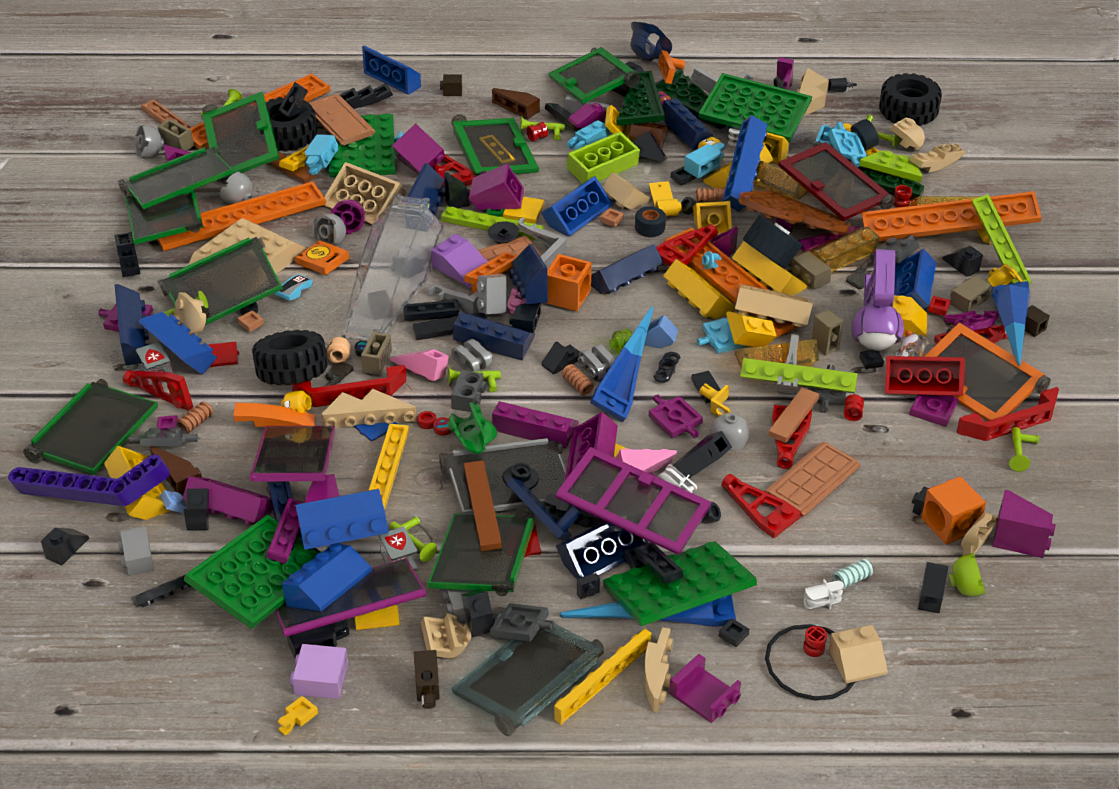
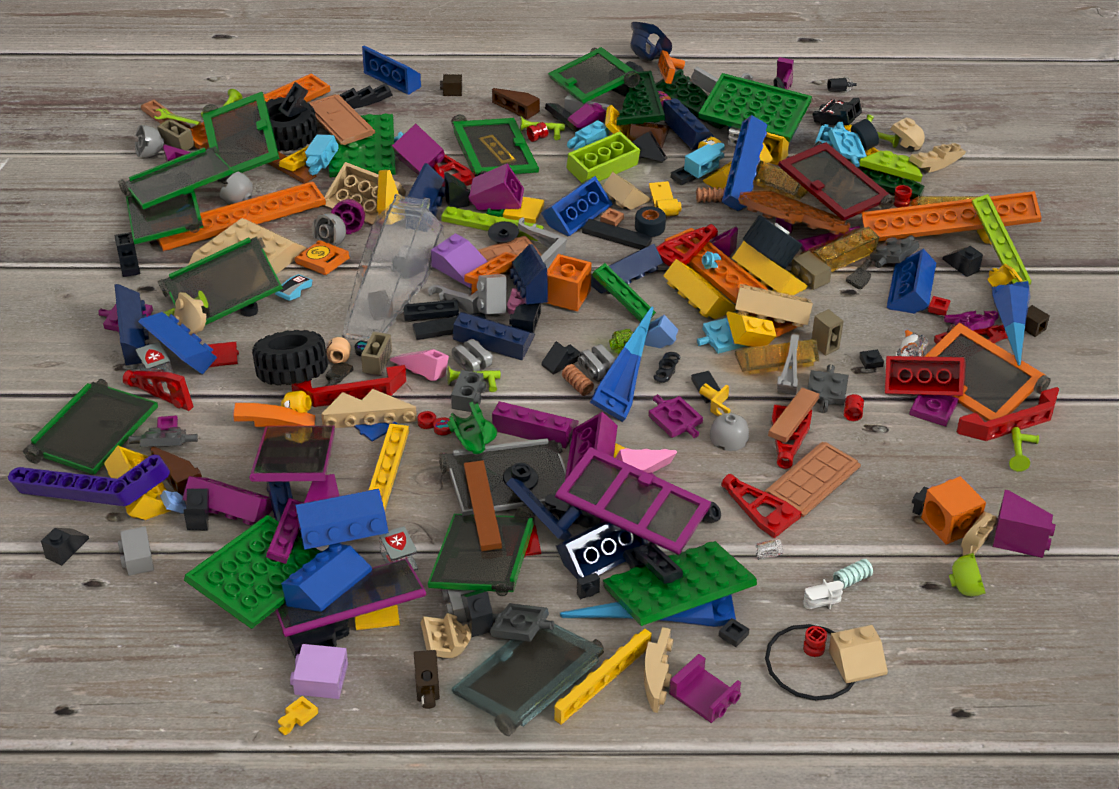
black plate [131,575,192,608] -> none
nougat piece [177,401,213,434] -> none
nougat plate [238,310,264,332] -> none
lime piece [389,516,437,562] -> none
white arm [658,464,697,502] -> none
black slope [672,431,732,478] -> none
black tile [681,197,696,214] -> none
yellow slope [693,201,732,235] -> none
lime plate [740,358,858,393] -> none
tan slope [797,68,829,117] -> none
medium lavender beam [851,249,904,351] -> none
black tyre [879,73,942,126] -> none
yellow slope [891,295,927,339] -> none
black slope [918,562,948,613] -> none
dark tan brick [950,275,992,313] -> none
none -> lime flag [154,108,201,125]
none -> yellow slope [377,170,405,226]
none -> black tile [582,219,652,250]
none -> green tile [592,263,656,322]
none -> clear piece [755,539,783,560]
none -> black hips [812,97,862,126]

